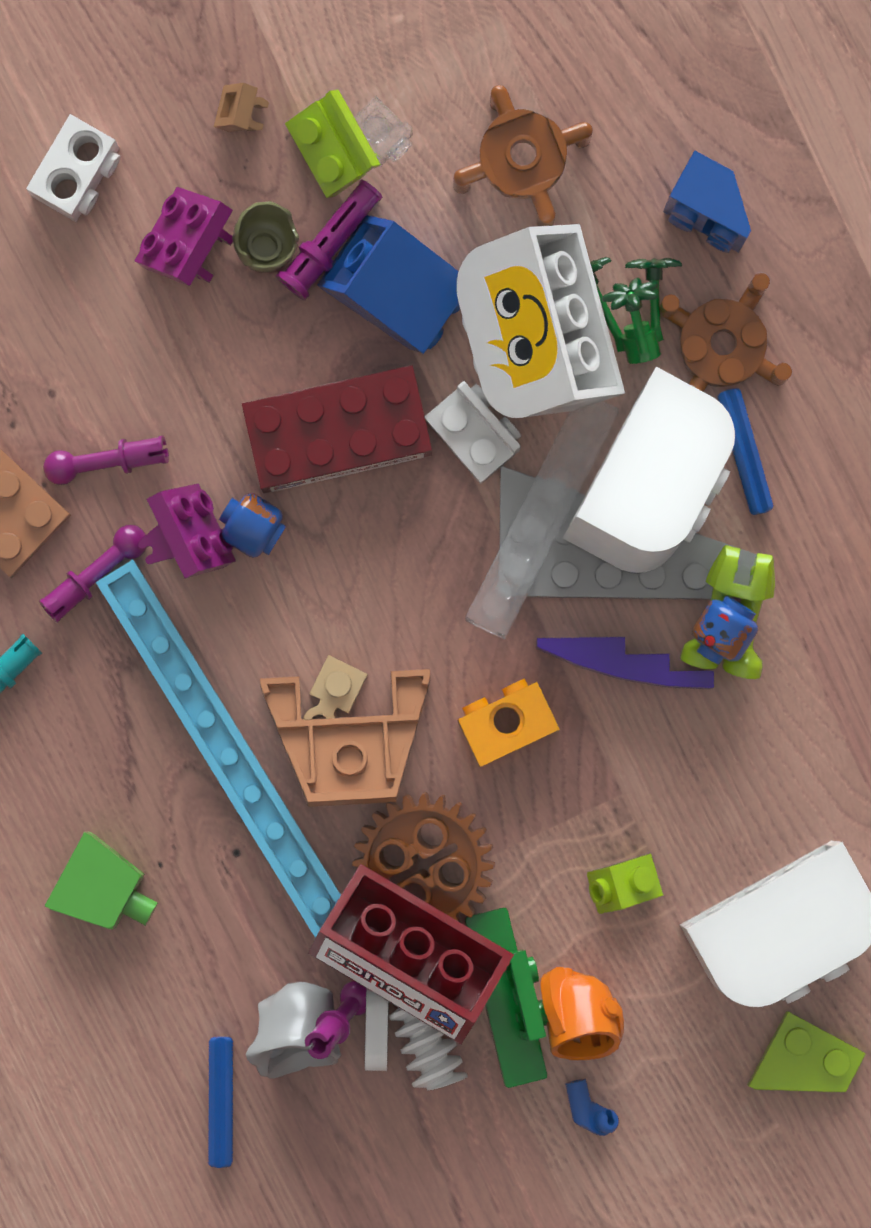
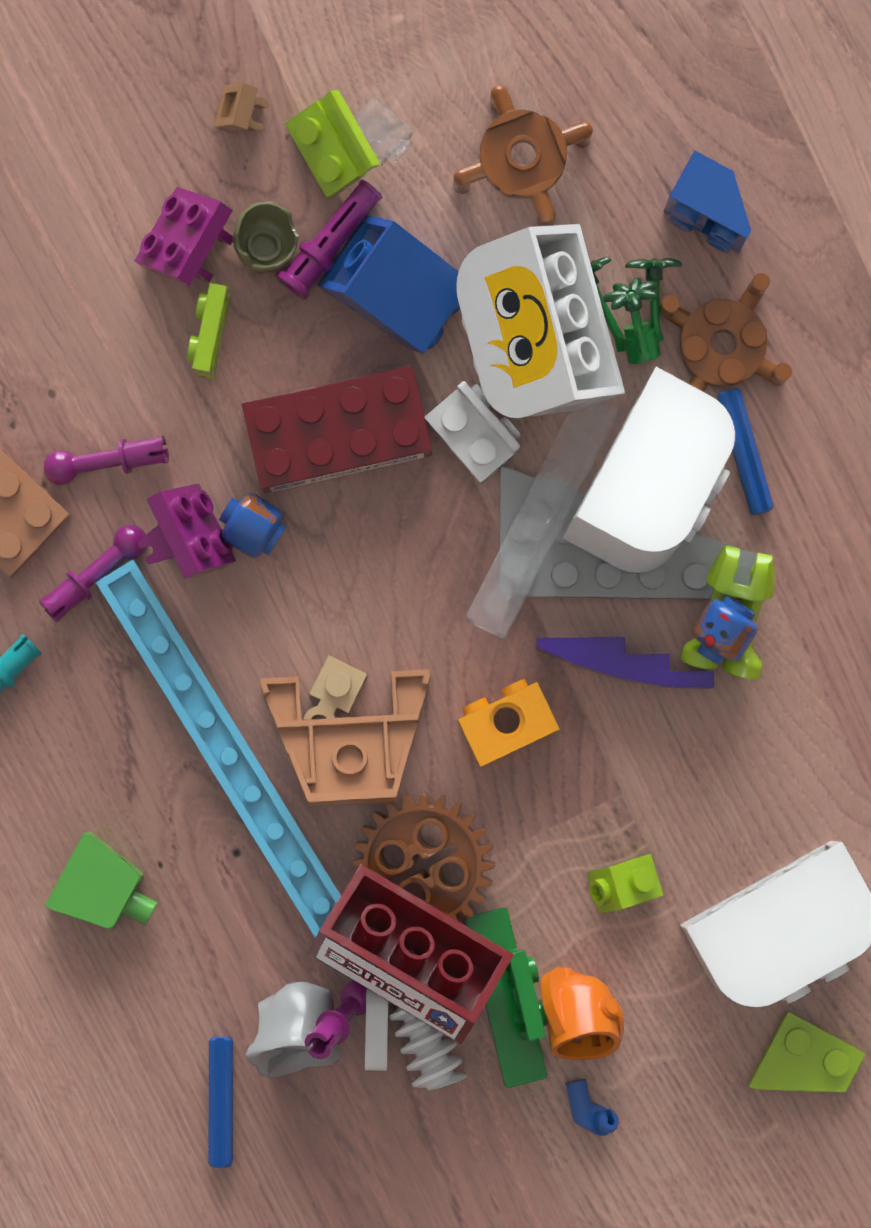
white brick [26,114,121,222] -> none
none -> lime plate [187,283,231,380]

